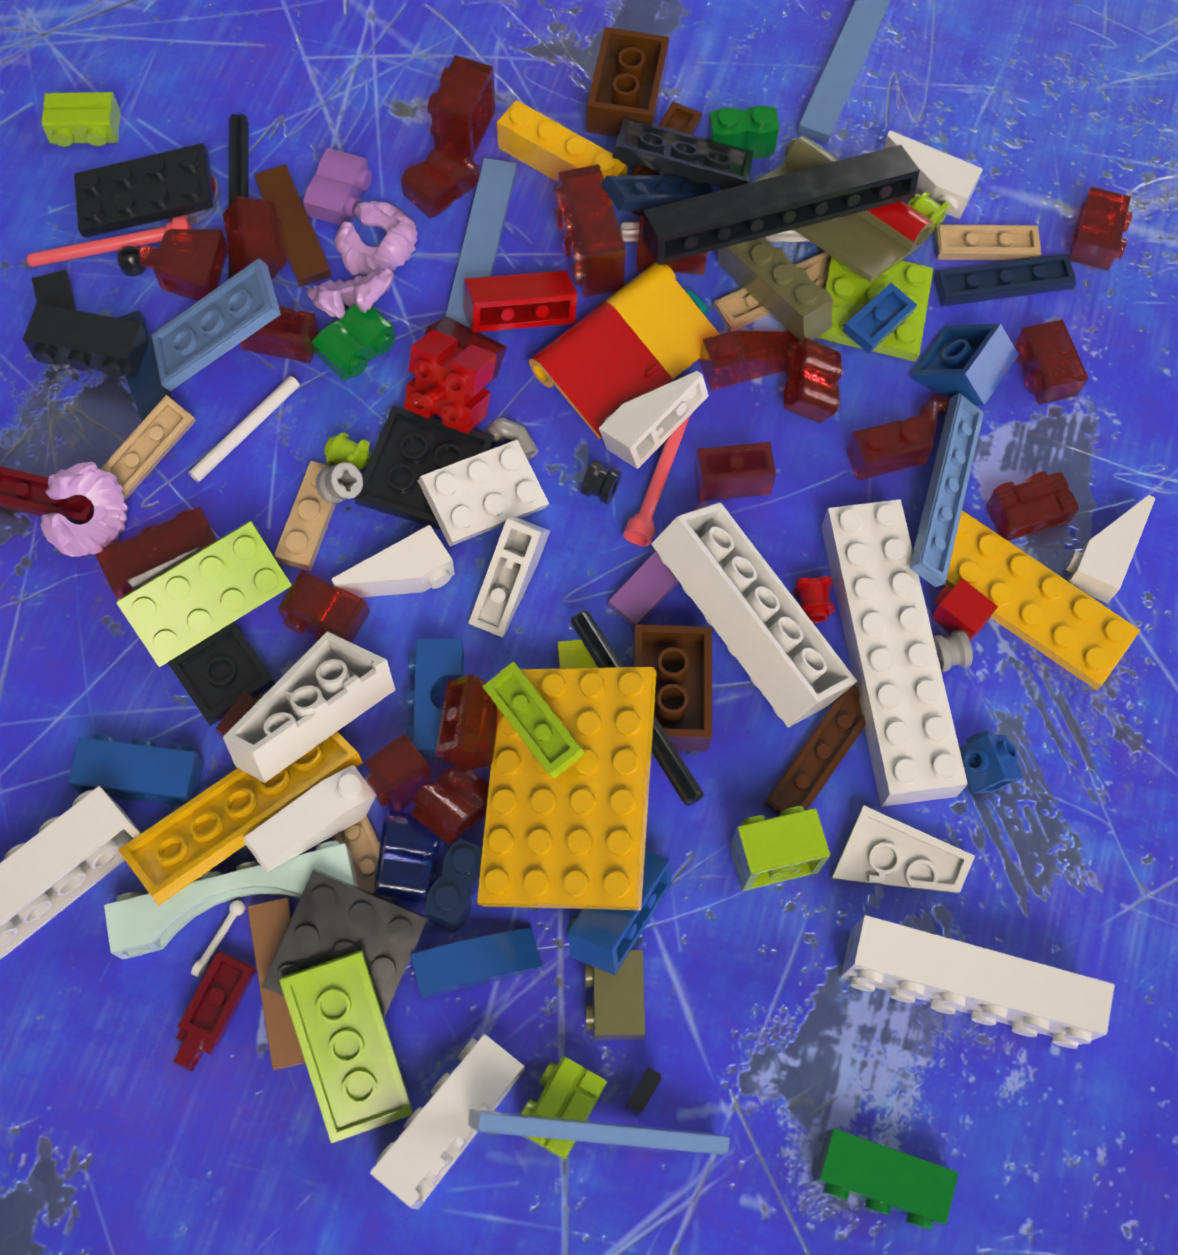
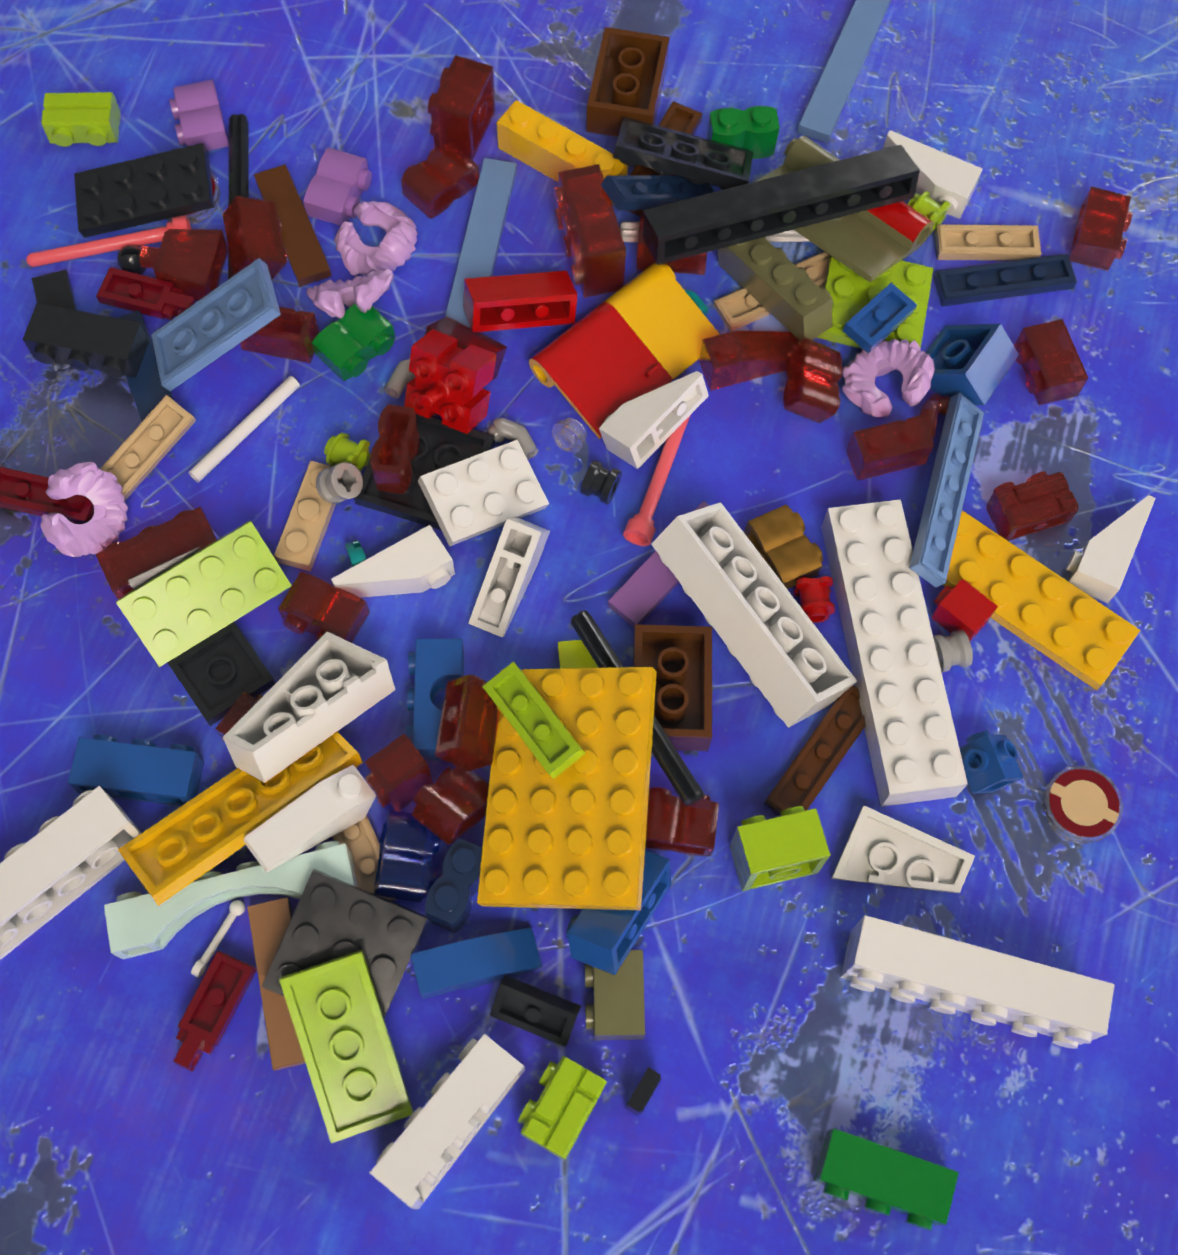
medium blue tile [468,1109,730,1155] -> none
clear red brick [694,442,776,501] -> none
none -> dark red hinge [96,267,195,320]
none -> medium lavender brick [169,79,229,150]
none -> teal tile [345,540,366,567]
none -> clear red brick [370,404,420,494]
none -> light grey arm [384,359,415,398]
none -> black plate [489,975,581,1047]
none -> clear plate [552,418,587,453]
none -> clear red brick [645,787,719,856]
none -> pearl gold brick [744,504,823,590]
none -> lavender piece [842,339,935,417]
none -> tile [1041,765,1123,844]

